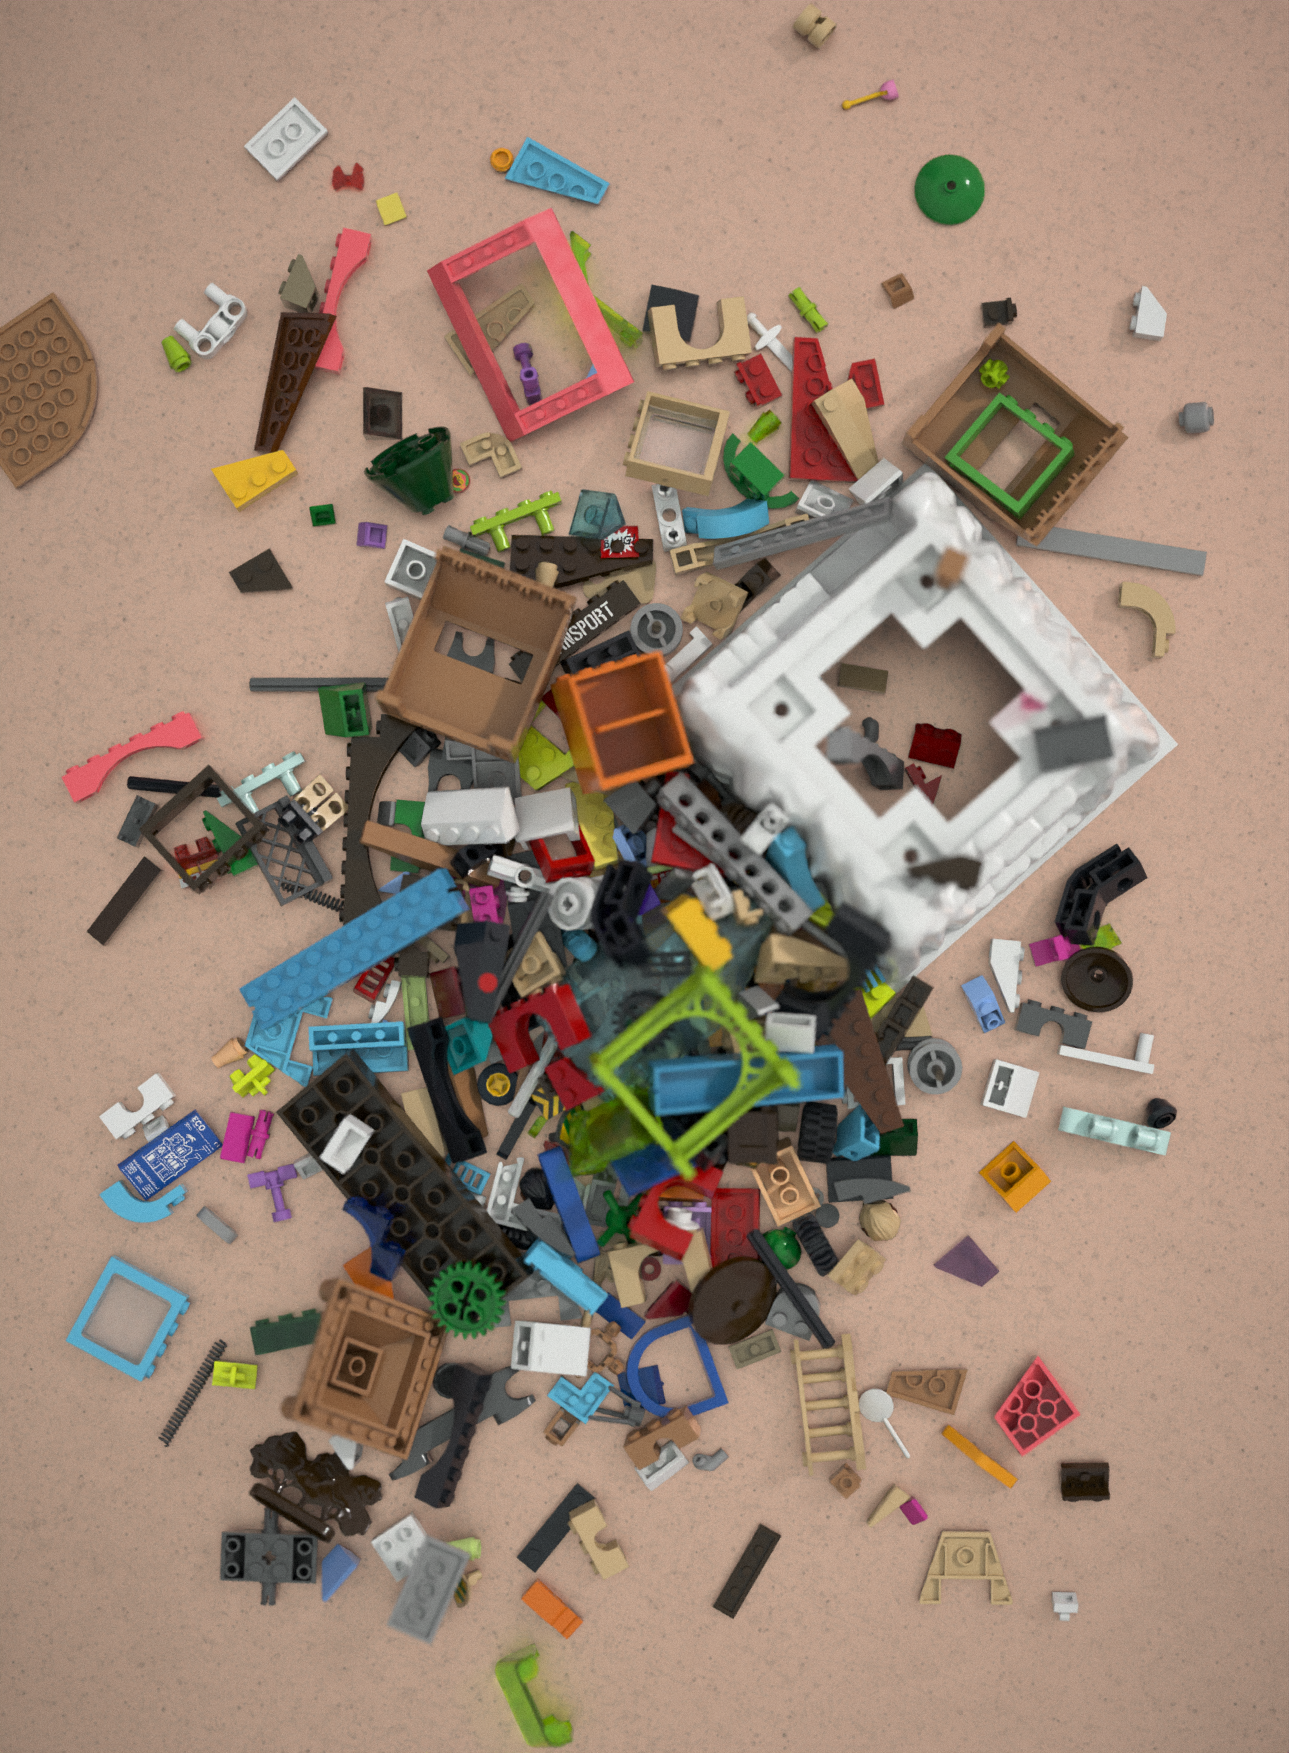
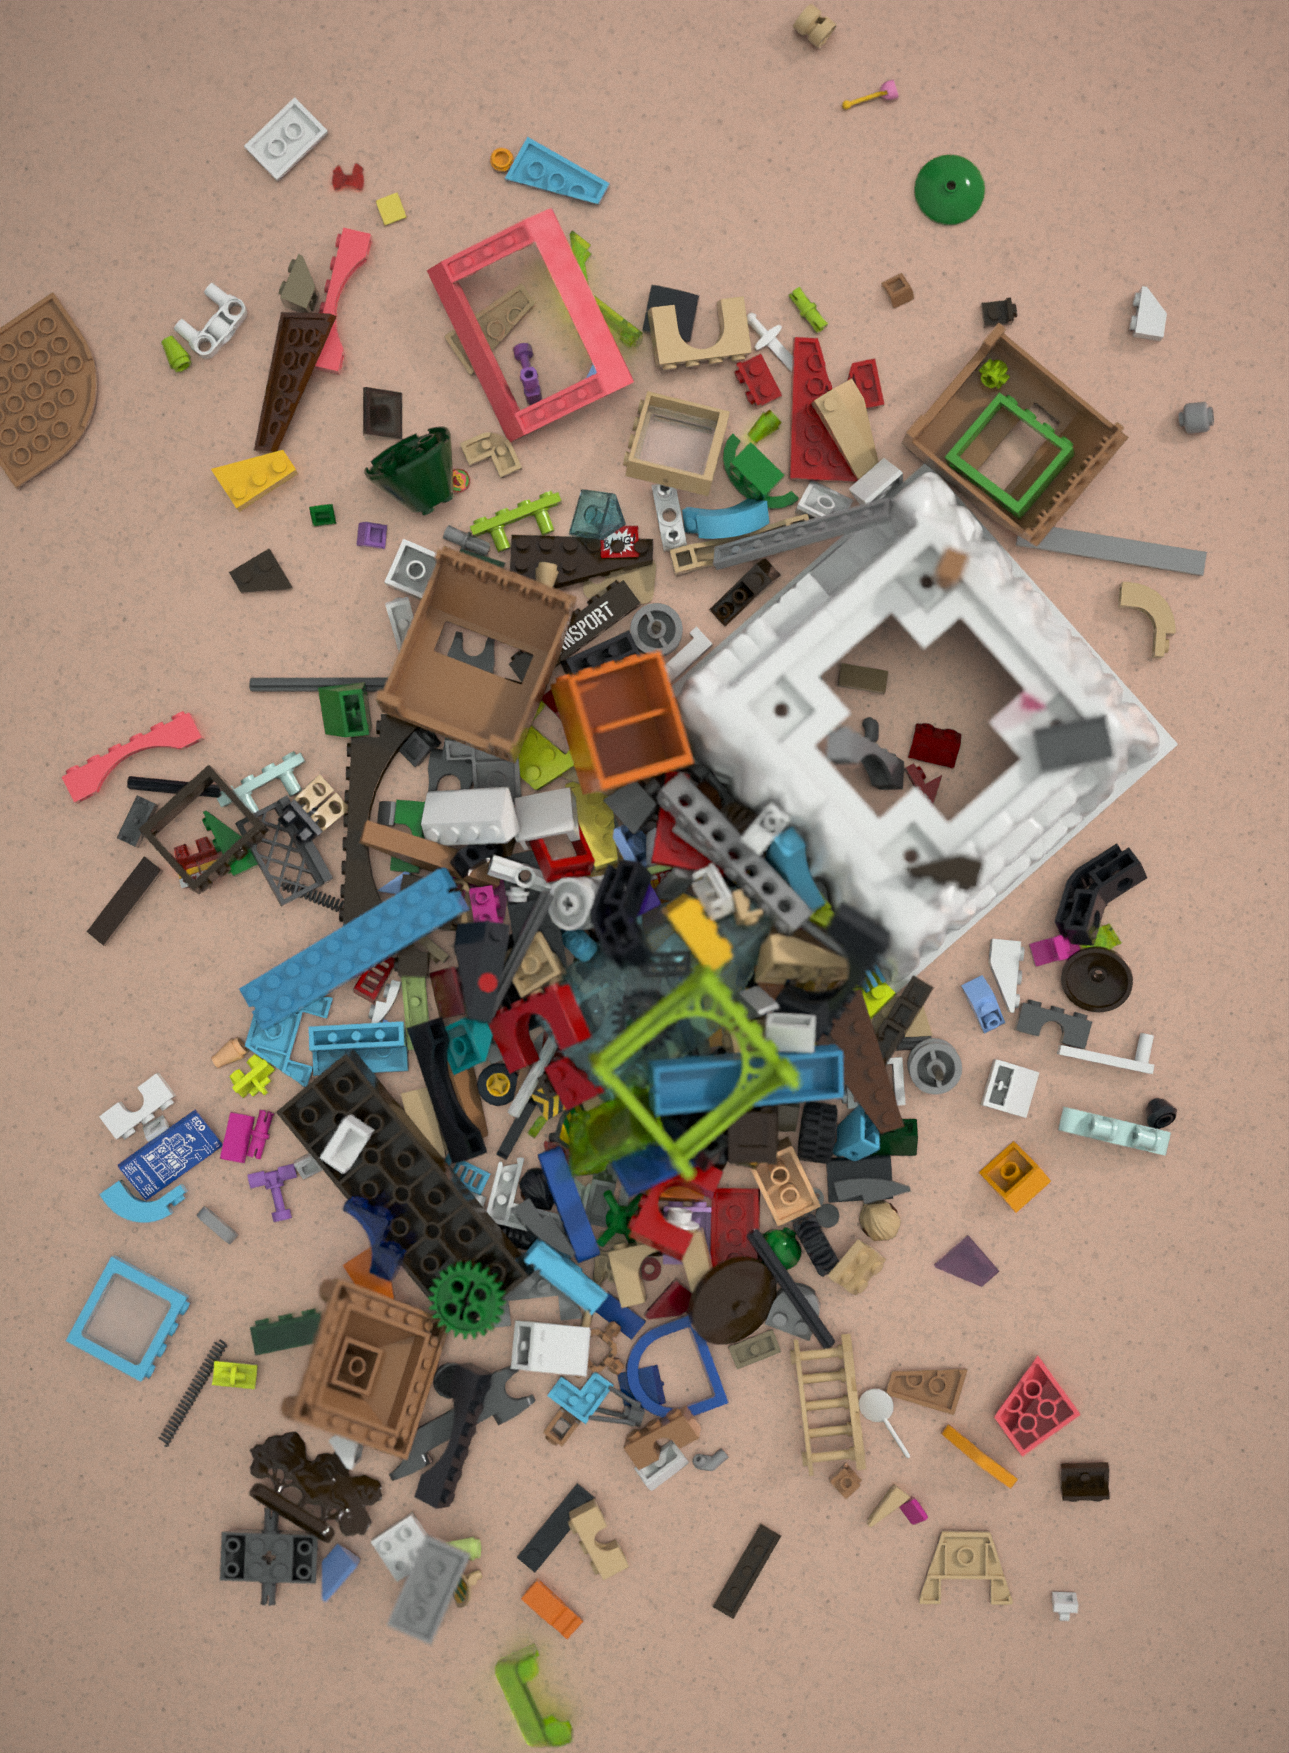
tan panel [680,572,748,640] -> none

